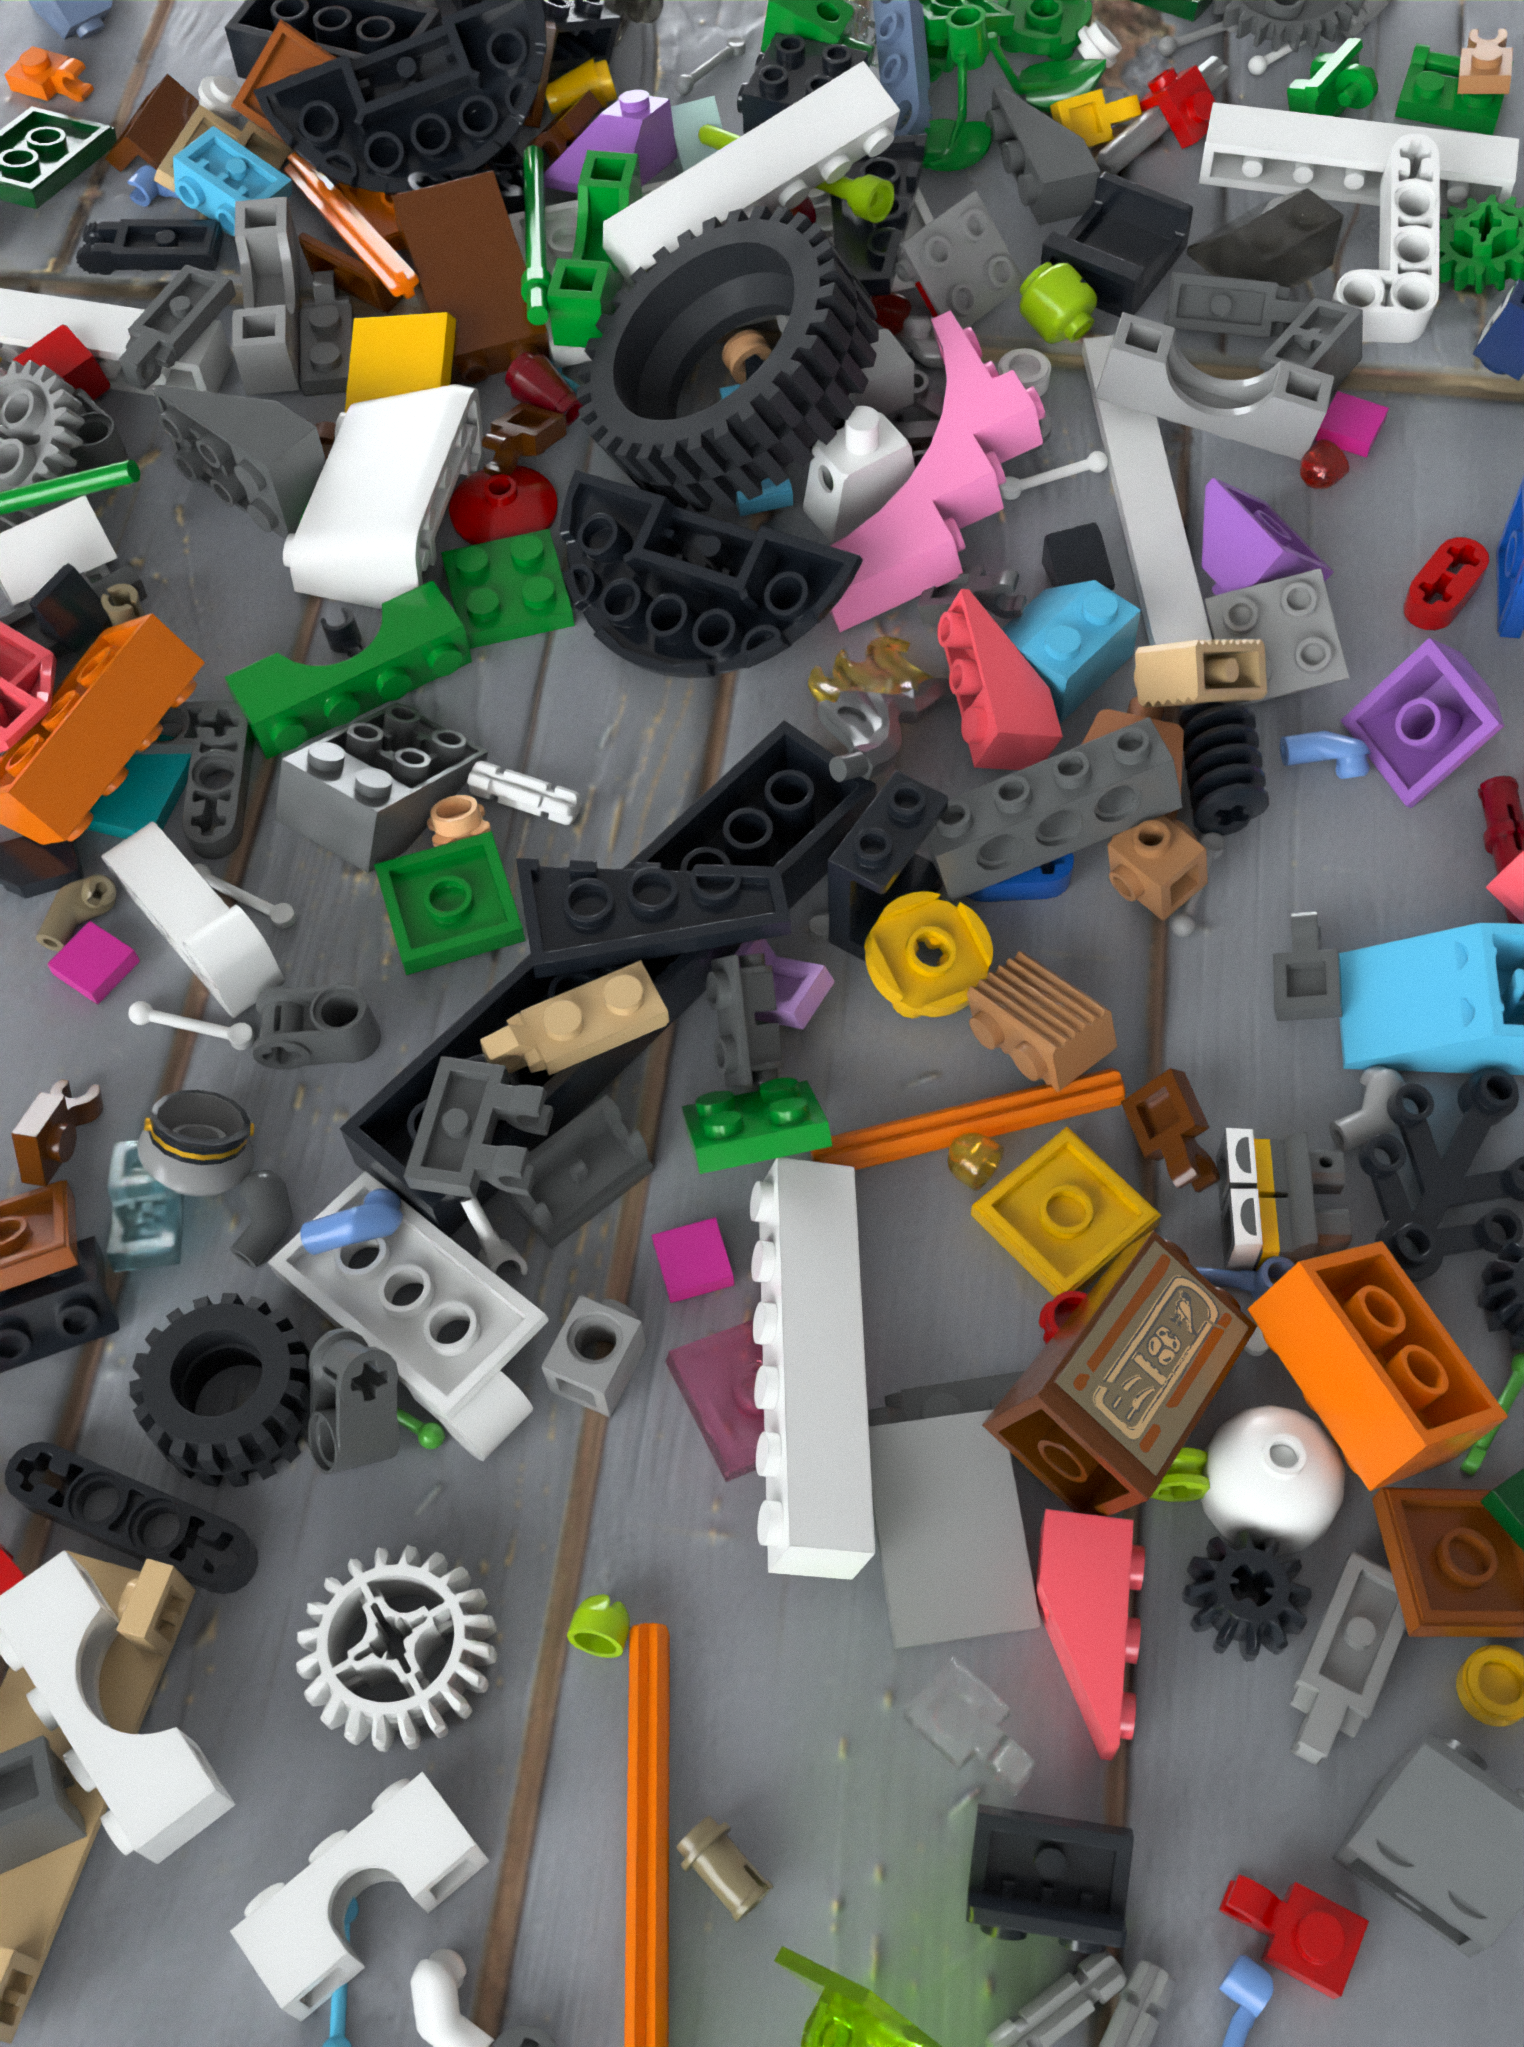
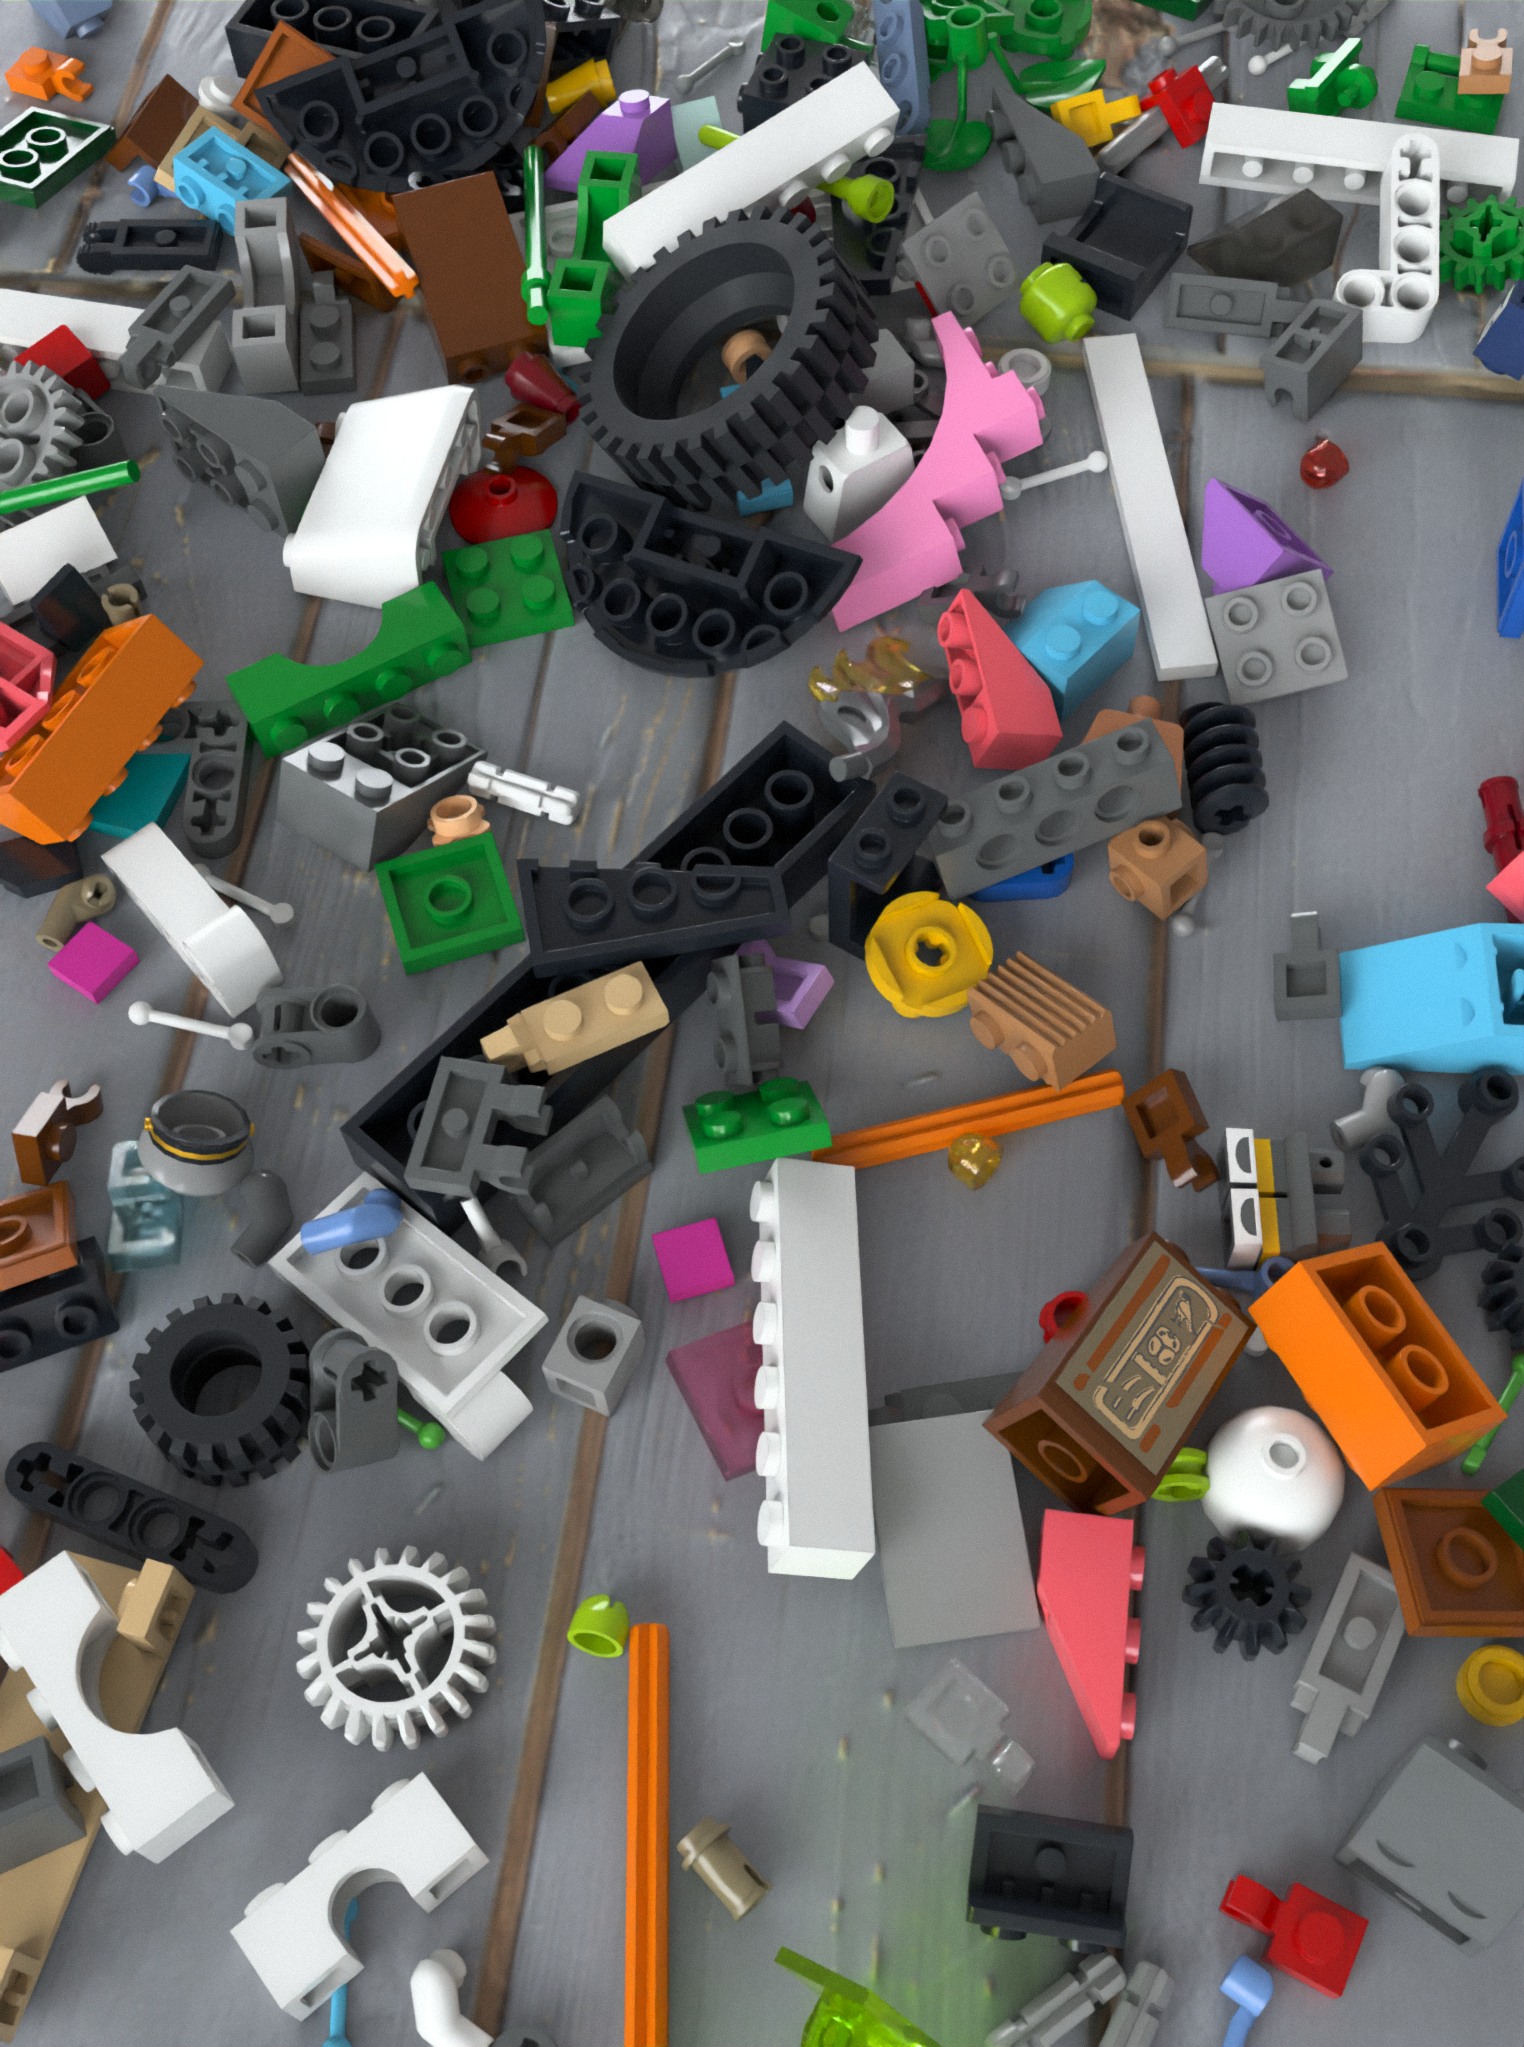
black hand [320,607,363,658] -> none
yellow tile [345,312,457,413] -> none
clear red hinge [870,291,912,336] -> none
yellow tile [971,1127,1162,1298] -> none
black slope [1042,522,1115,590] -> none
white plate [1078,20,1122,69] -> none
light grey arch [1095,312,1334,461] -> none
tan brick [1134,639,1267,708] -> none
medium blue arm [1279,730,1371,779] -> none
dark pink tile [1315,391,1389,458] -> none
medium lavender slope [1340,637,1504,808] -> none
red beam [1403,537,1489,631] -> none

